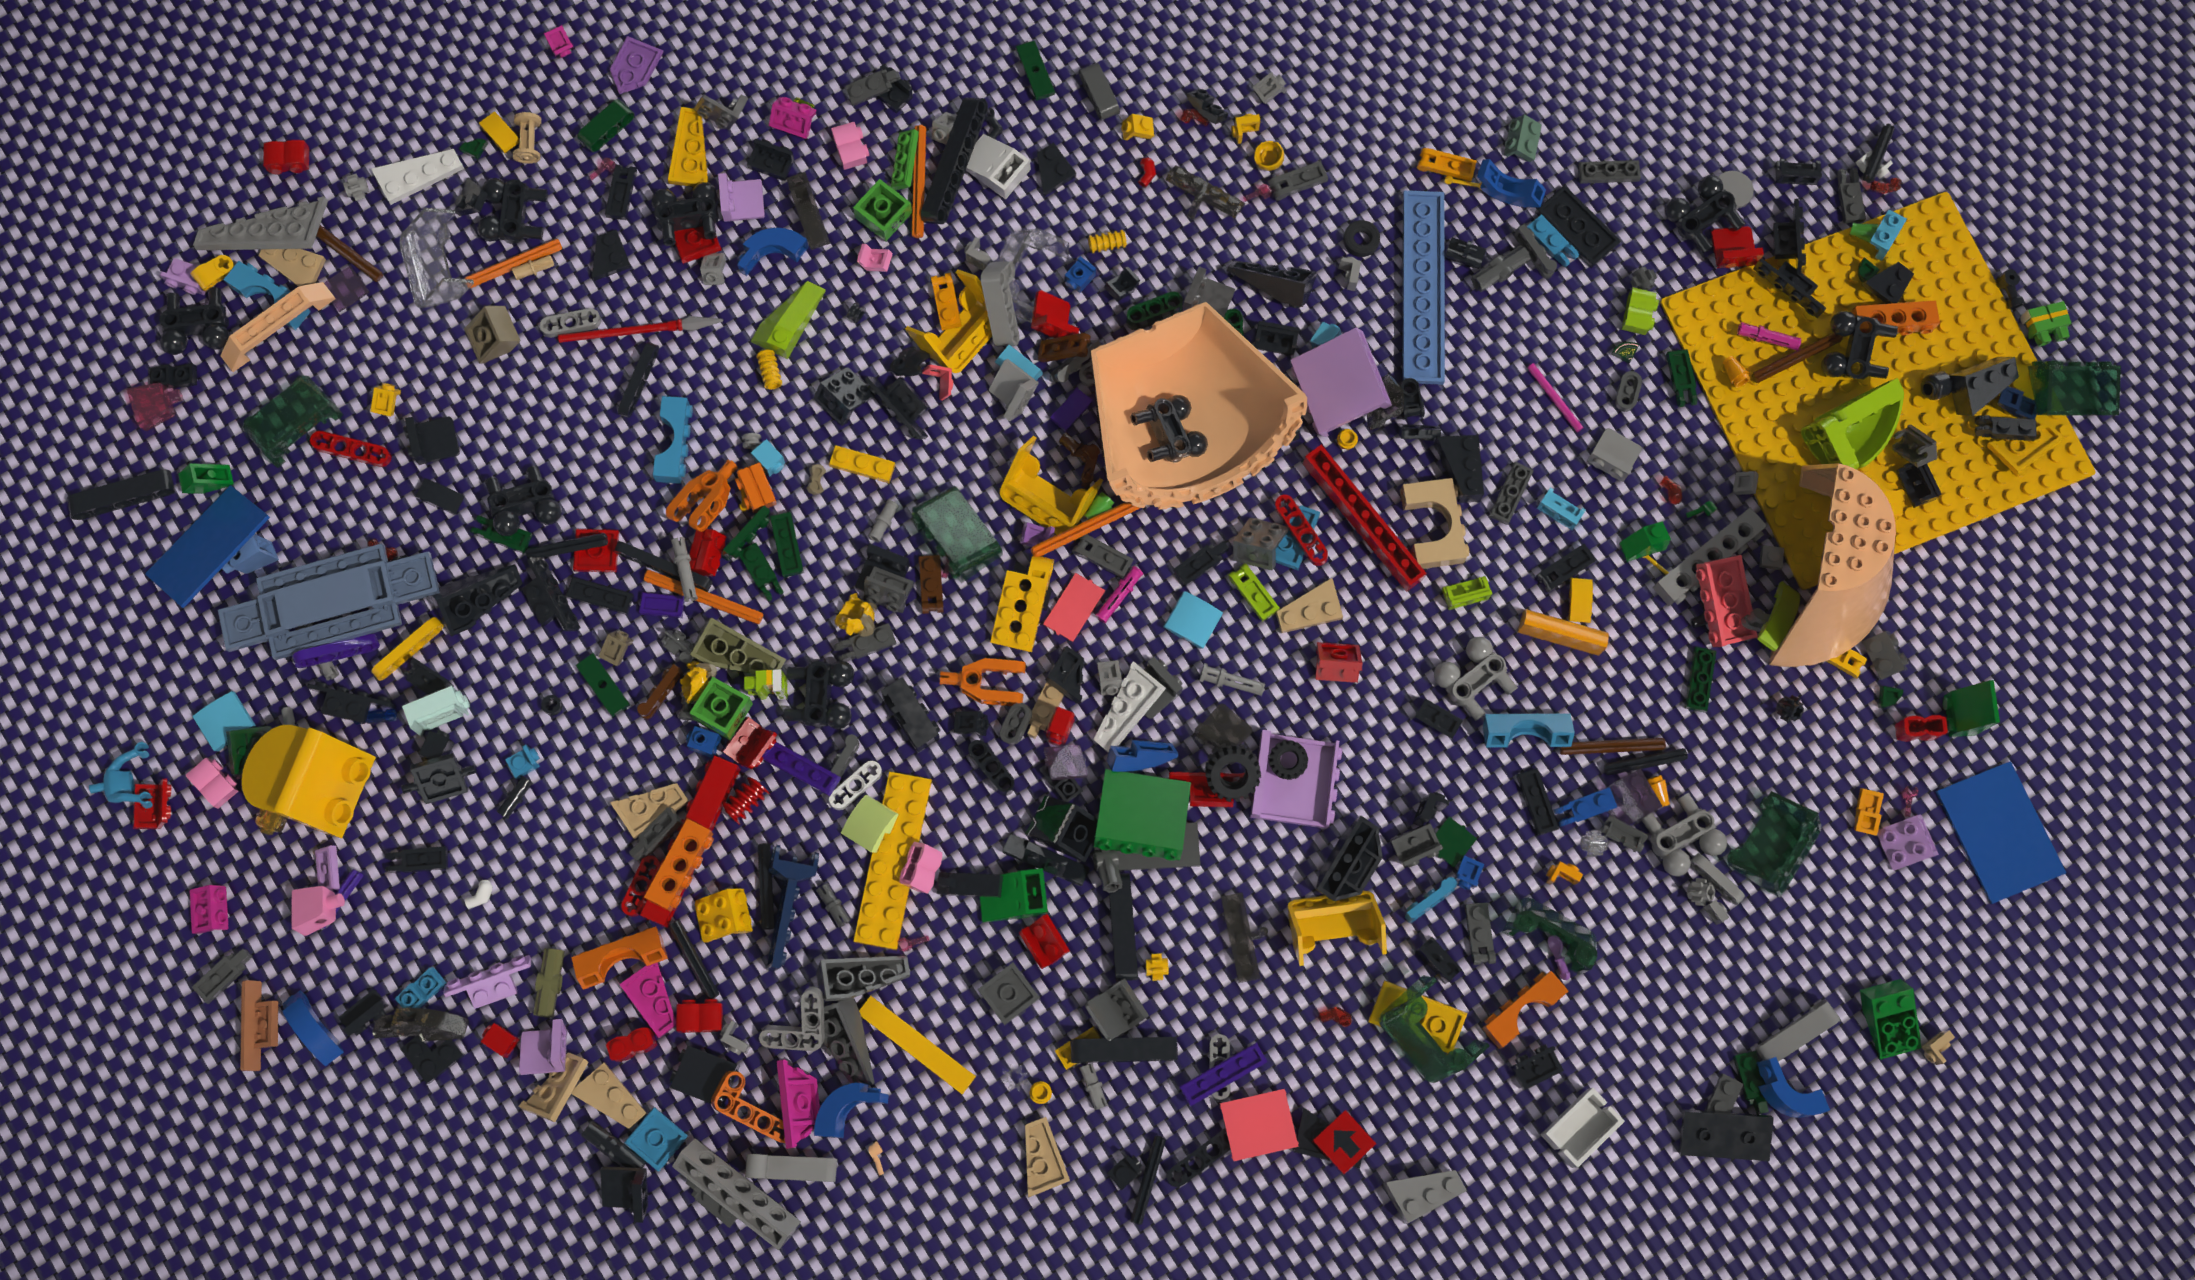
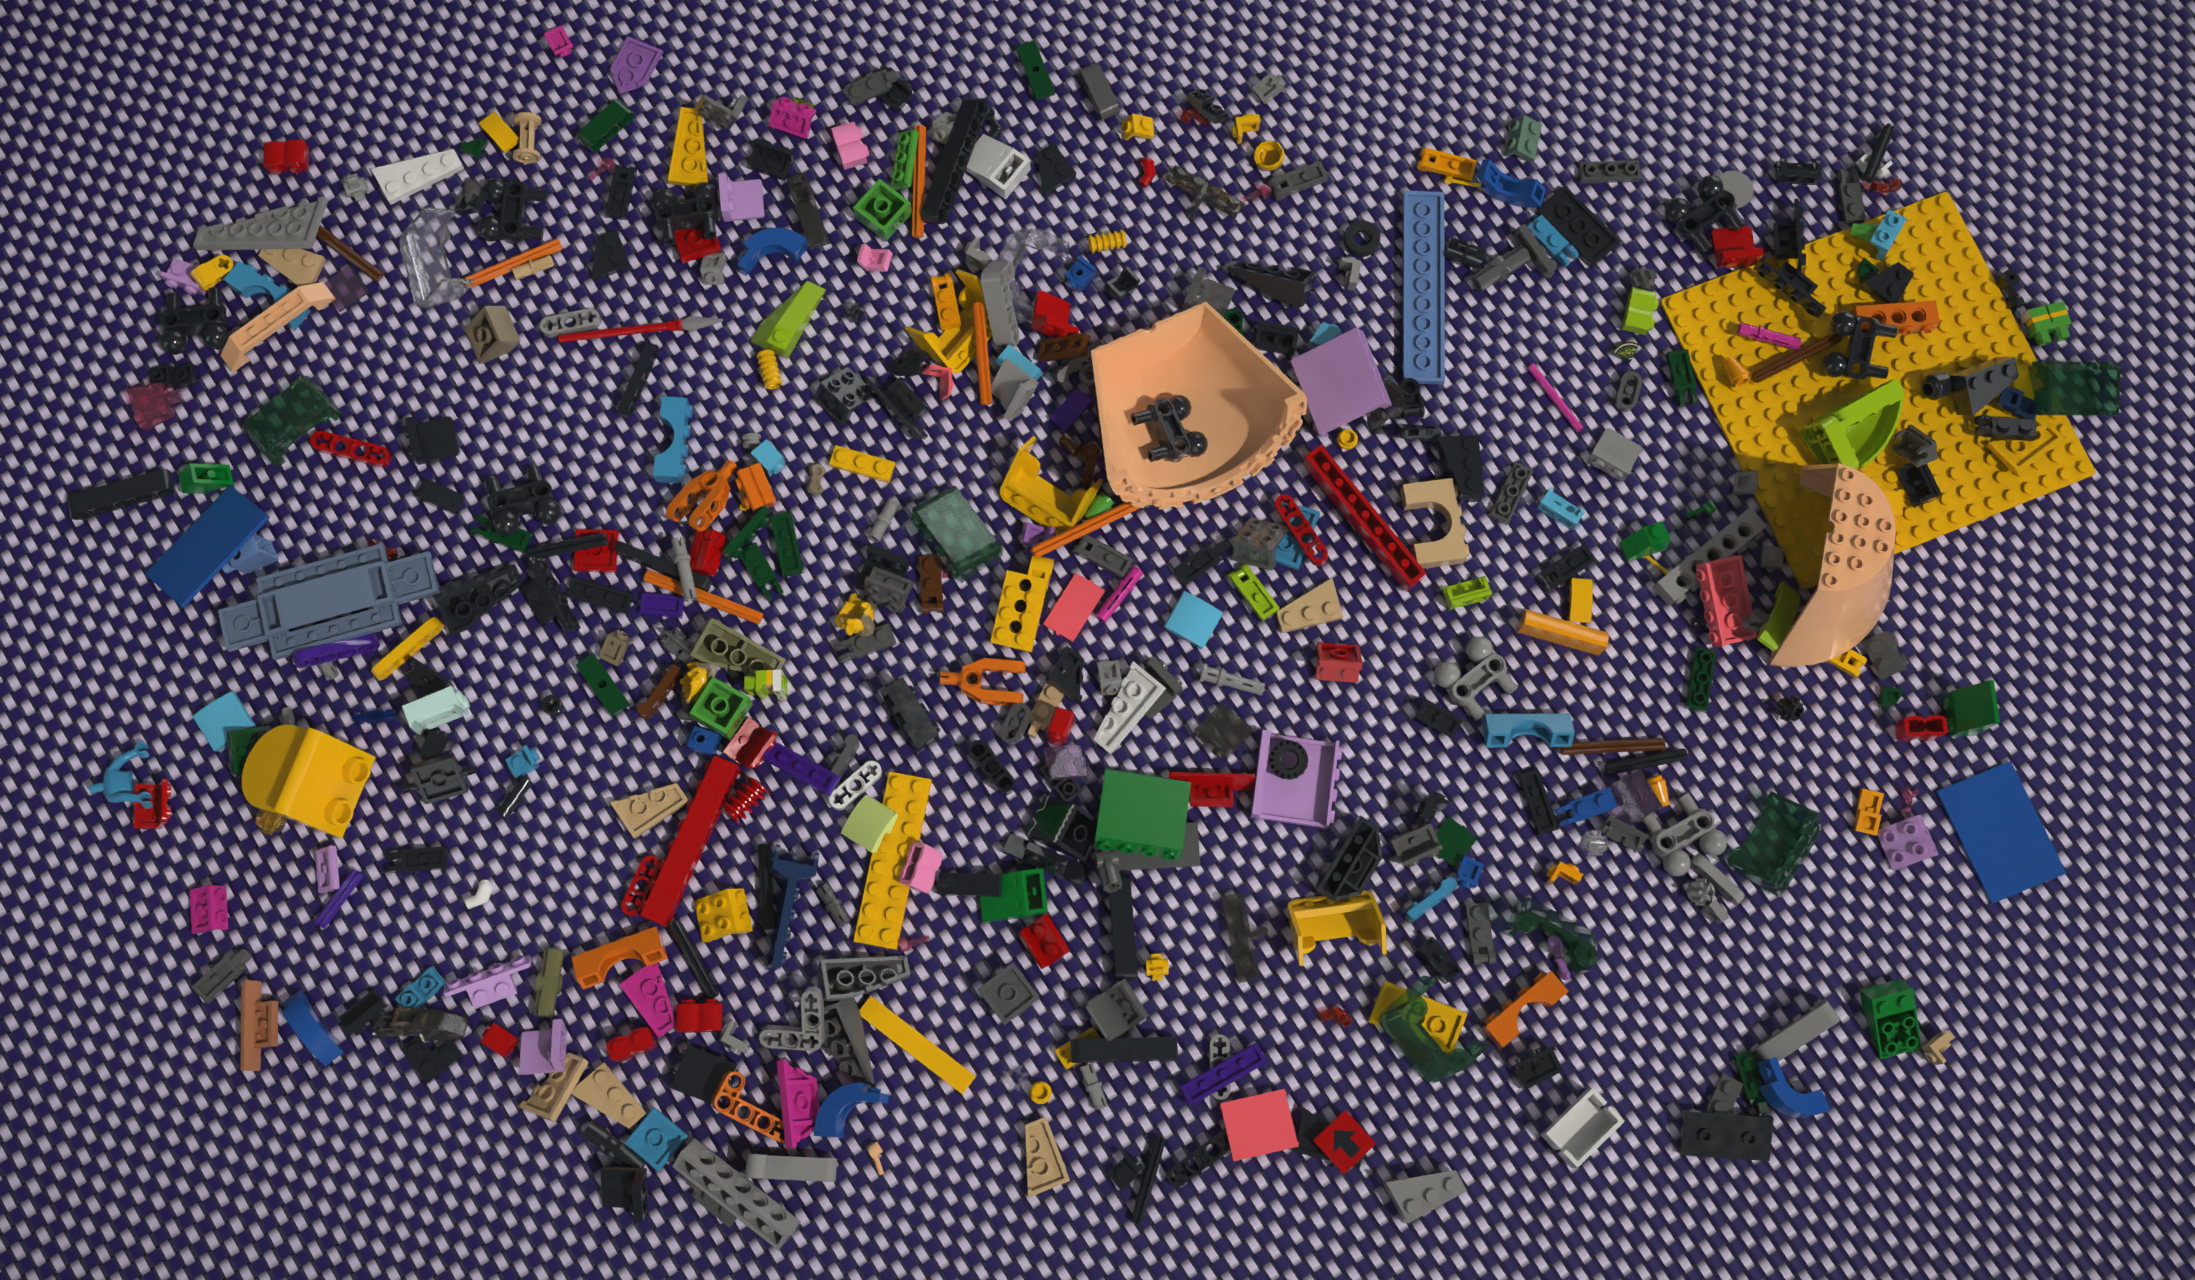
bright pink brick [186,758,238,809] -> none
bright pink torso [292,886,345,936] -> none
black bracket [307,681,396,724] -> none
yellow bracket [370,383,401,417] -> none
dark grey hinge [629,807,683,862] -> none
orange brick [644,819,714,912] -> none
black piece [784,661,855,729] -> none
black bracket [954,711,989,736] -> none
blue slope [1106,740,1178,772] -> none
dark green beam [1126,291,1183,331] -> none
black tyre [1205,742,1261,802] -> none
clear red arm [1659,476,1682,505] -> none
none -> orange axle [972,302,992,405]

